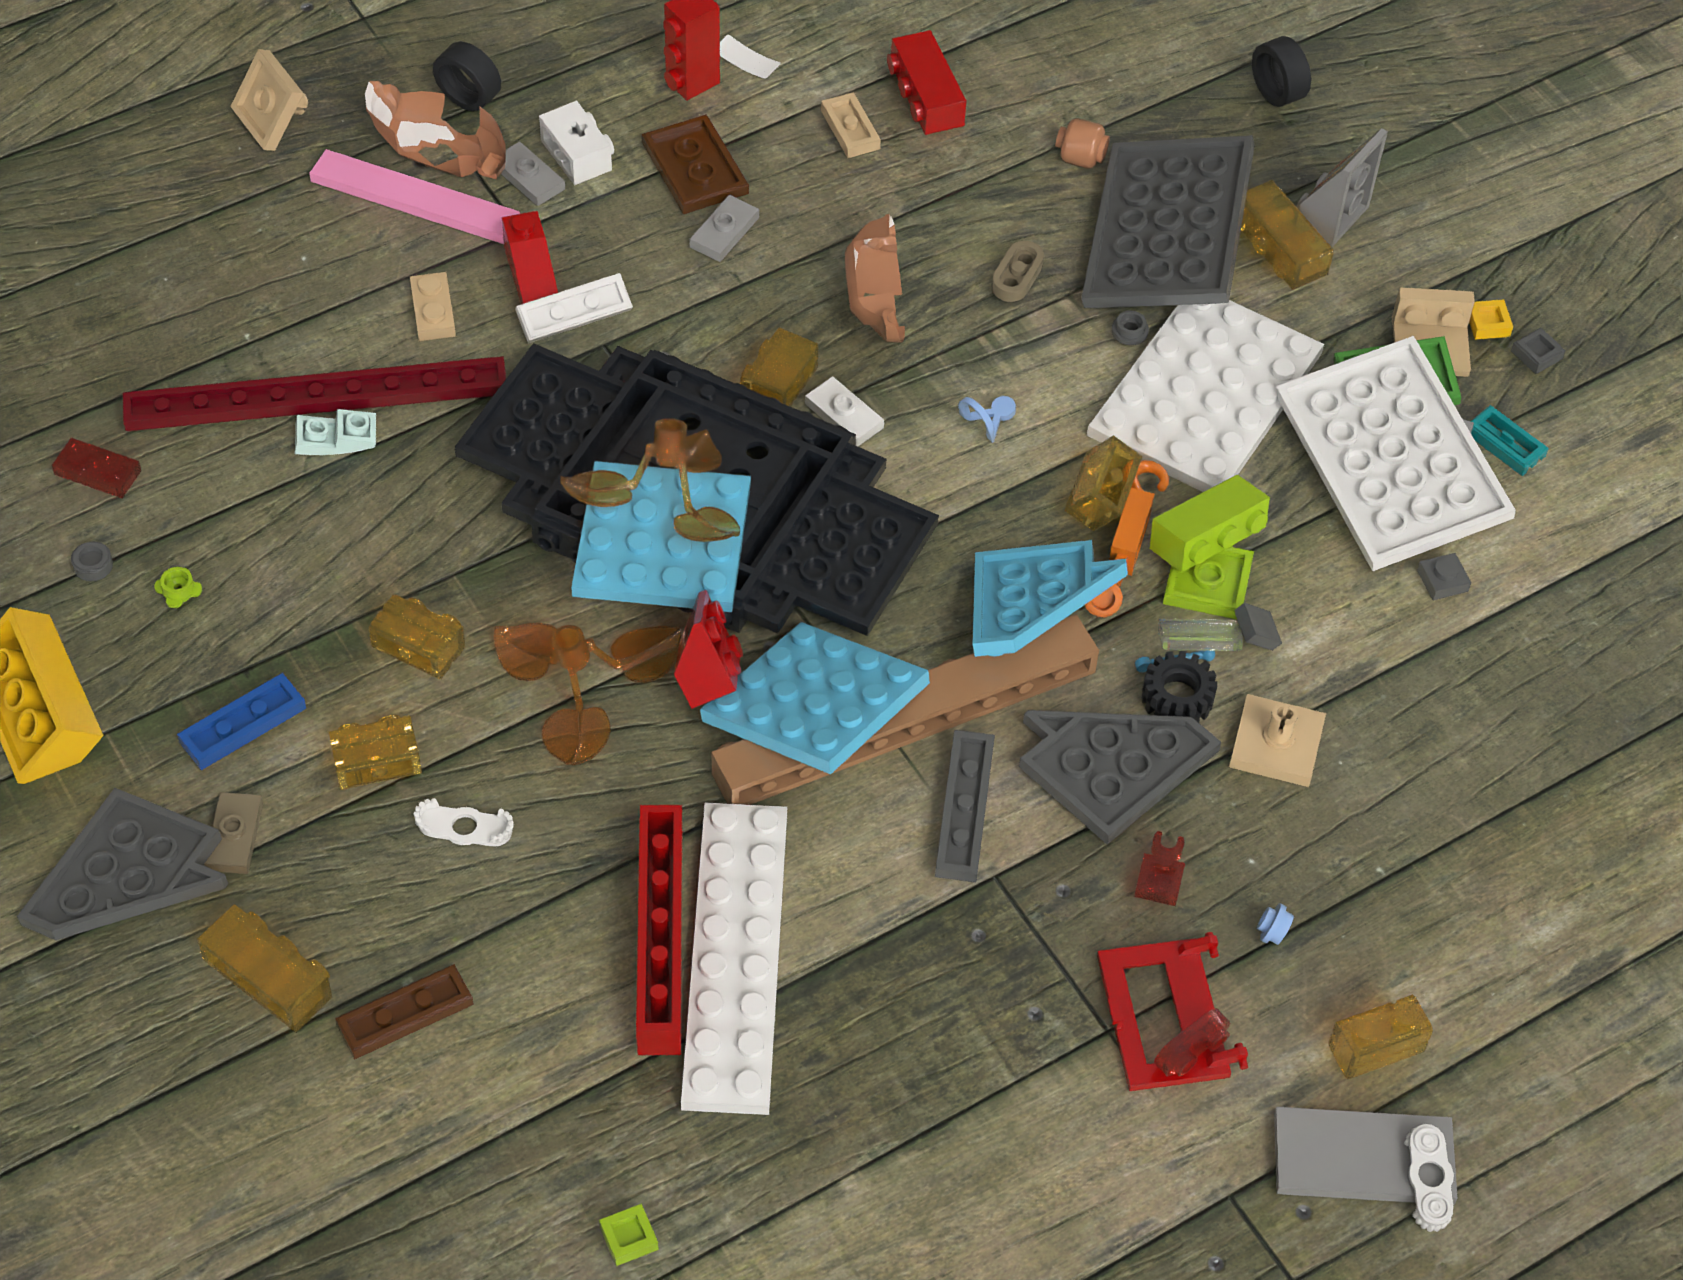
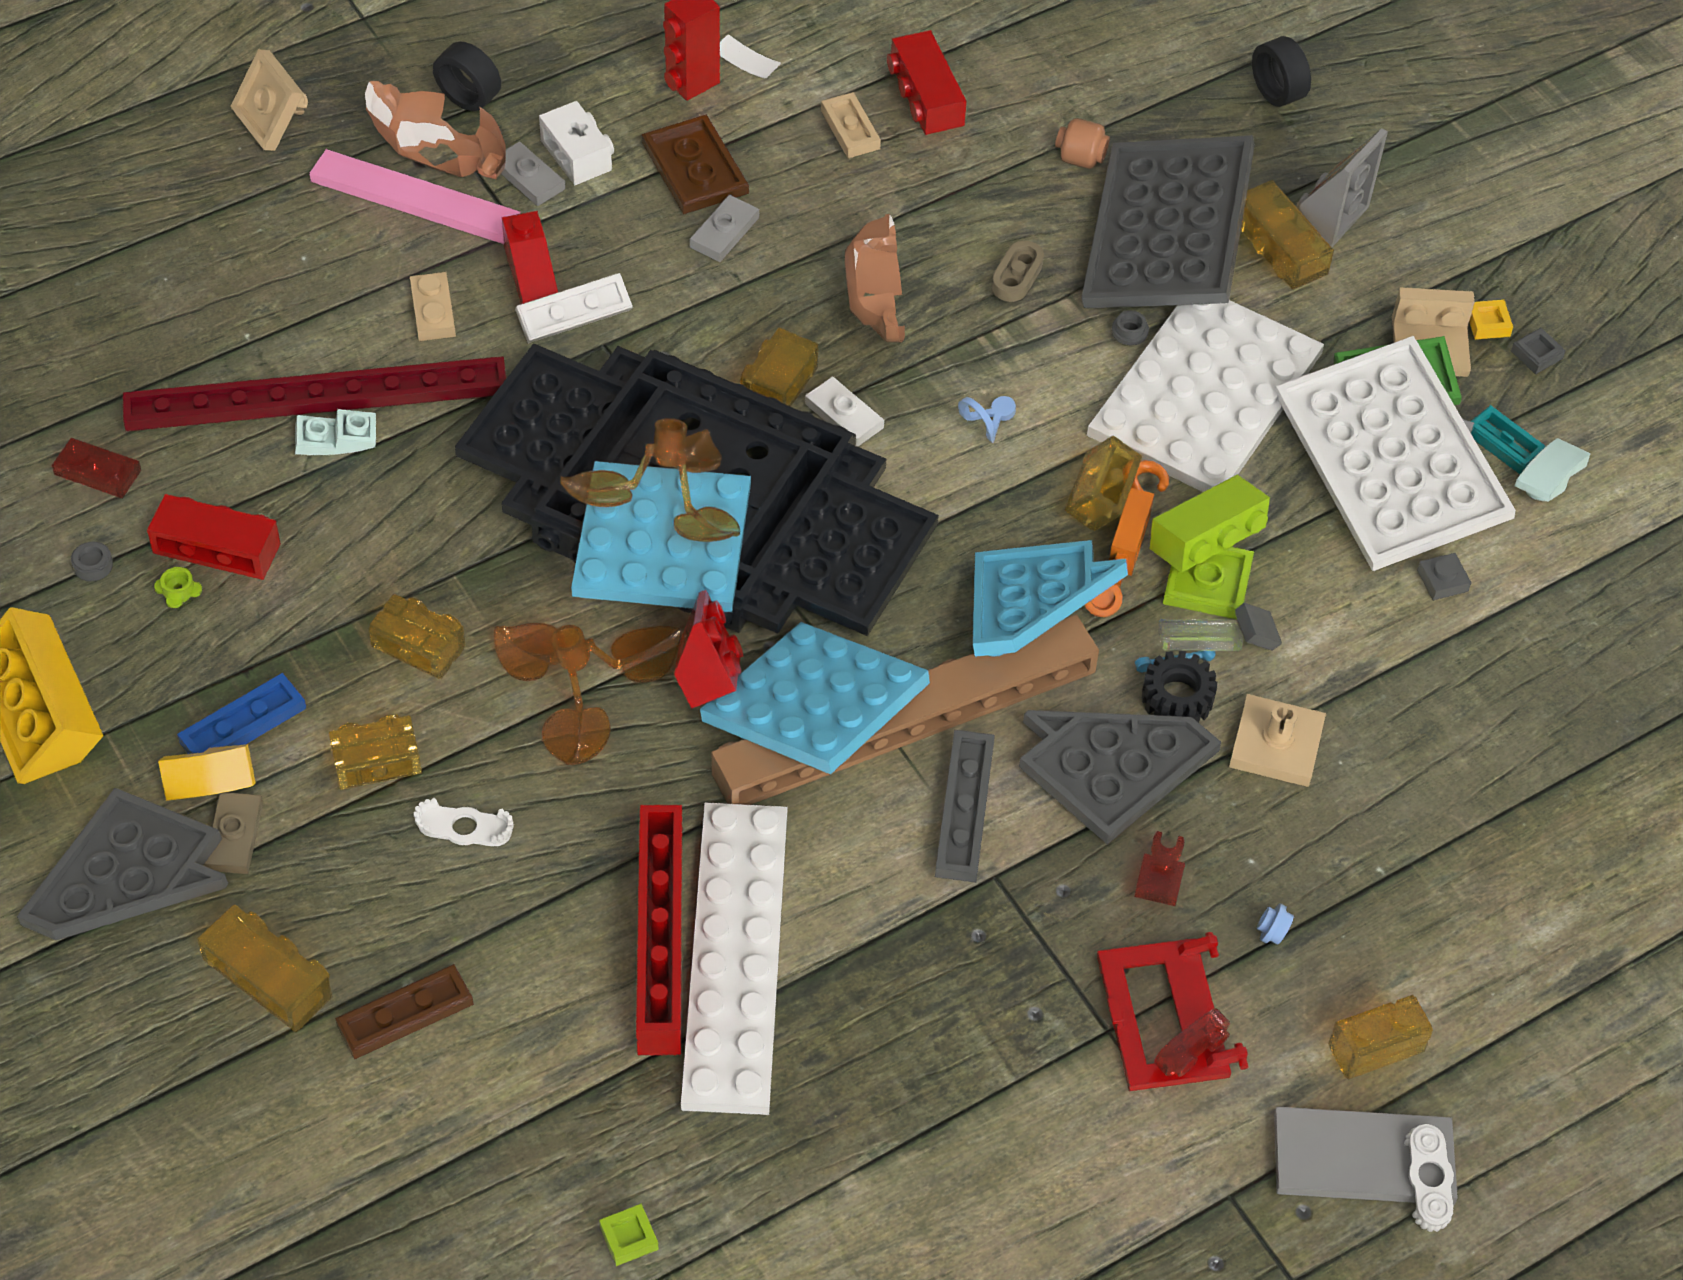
none -> red brick [147,494,281,580]
none -> yellow slope [158,744,256,801]
none -> light aqua slope [1515,438,1591,502]

